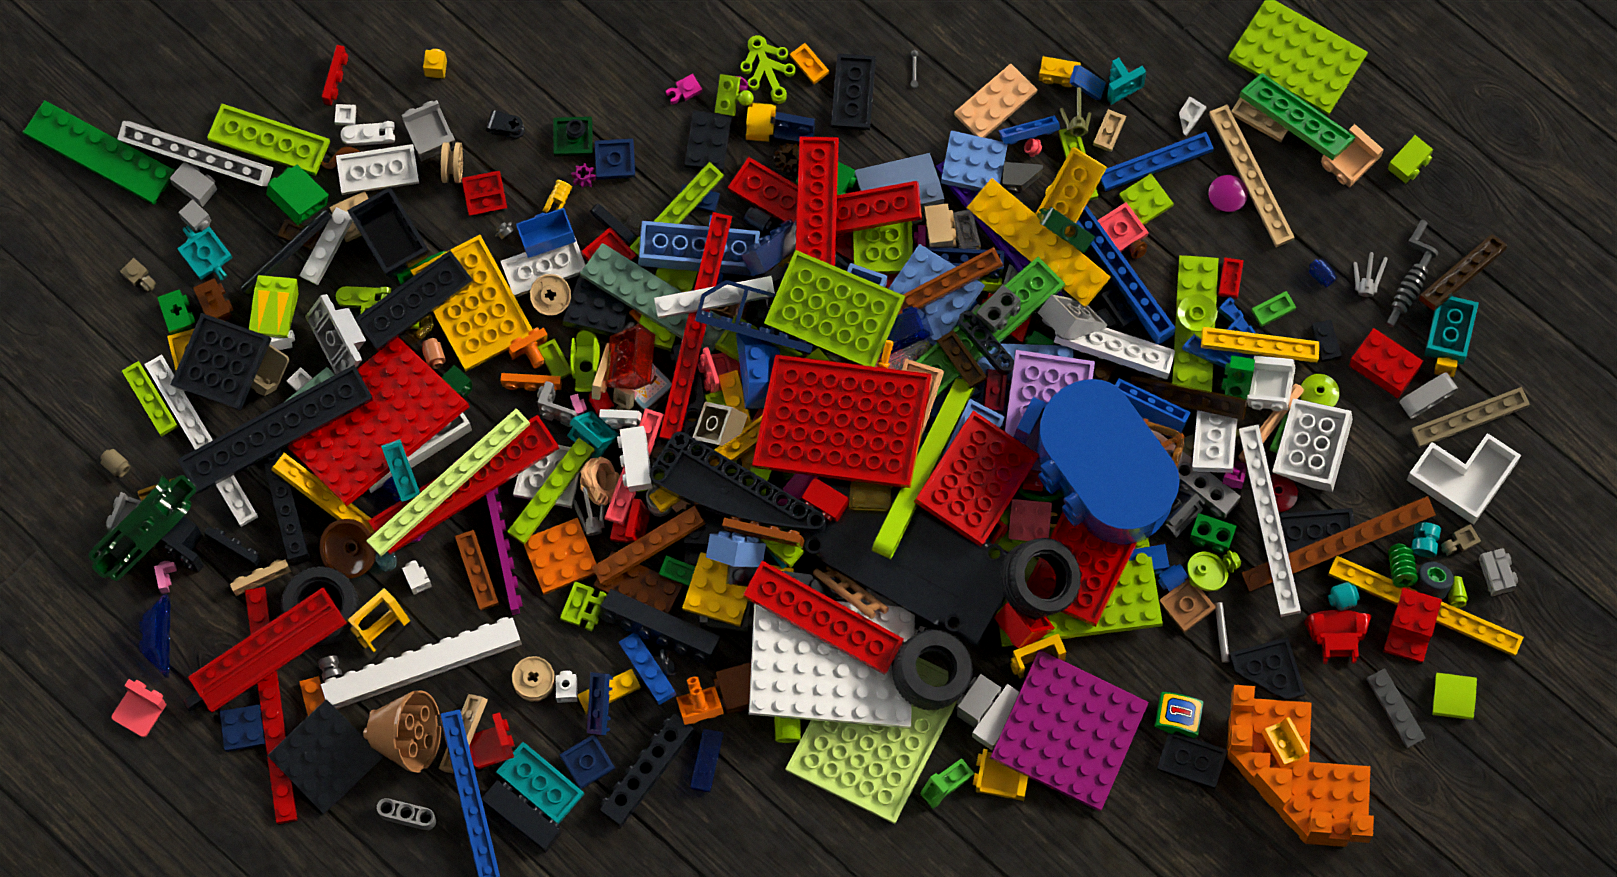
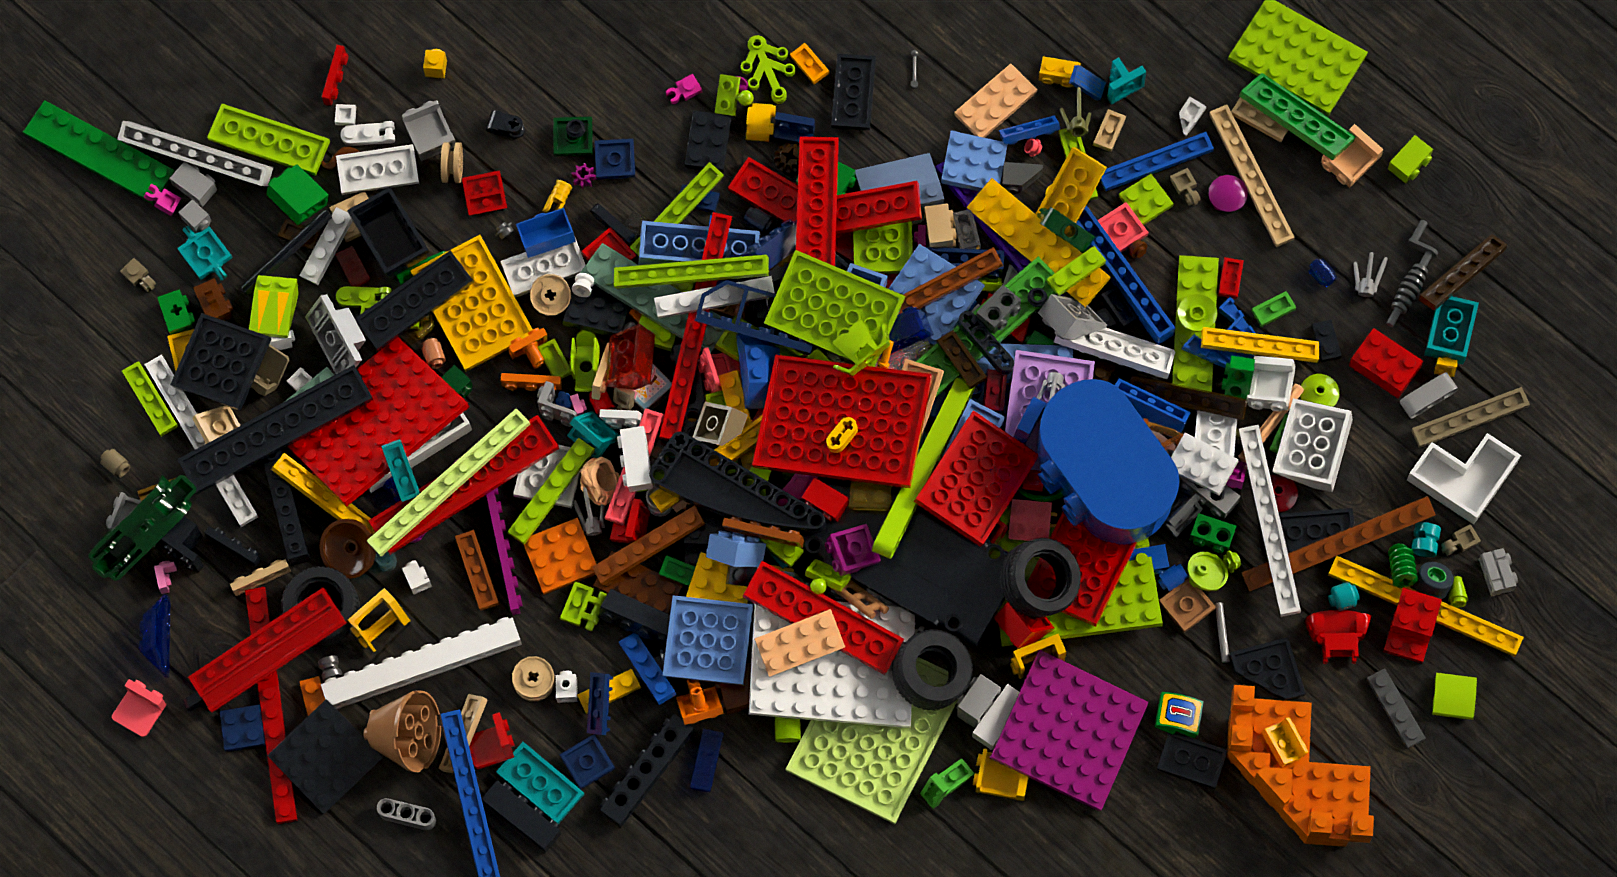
none -> dark pink plate [143,184,181,216]
none -> tan plate [193,406,240,444]
none -> clear red plate [335,246,370,287]
none -> blue plant [555,391,572,408]
none -> white wheel [572,273,594,297]
none -> lime plate [614,255,769,289]
none -> medium blue plate [663,595,754,685]
none -> light nougat plate [754,609,845,677]
none -> lime plate [805,559,851,594]
none -> magenta plate [825,524,881,576]
none -> yellow beam [826,417,858,453]
none -> lime piece [833,320,890,376]
none -> black plate [1027,288,1047,307]
none -> light grey plant [1037,372,1065,401]
none -> lime plate [1047,246,1106,296]
none -> dark tan plate [1170,168,1200,206]
none -> white plate [1171,433,1238,495]

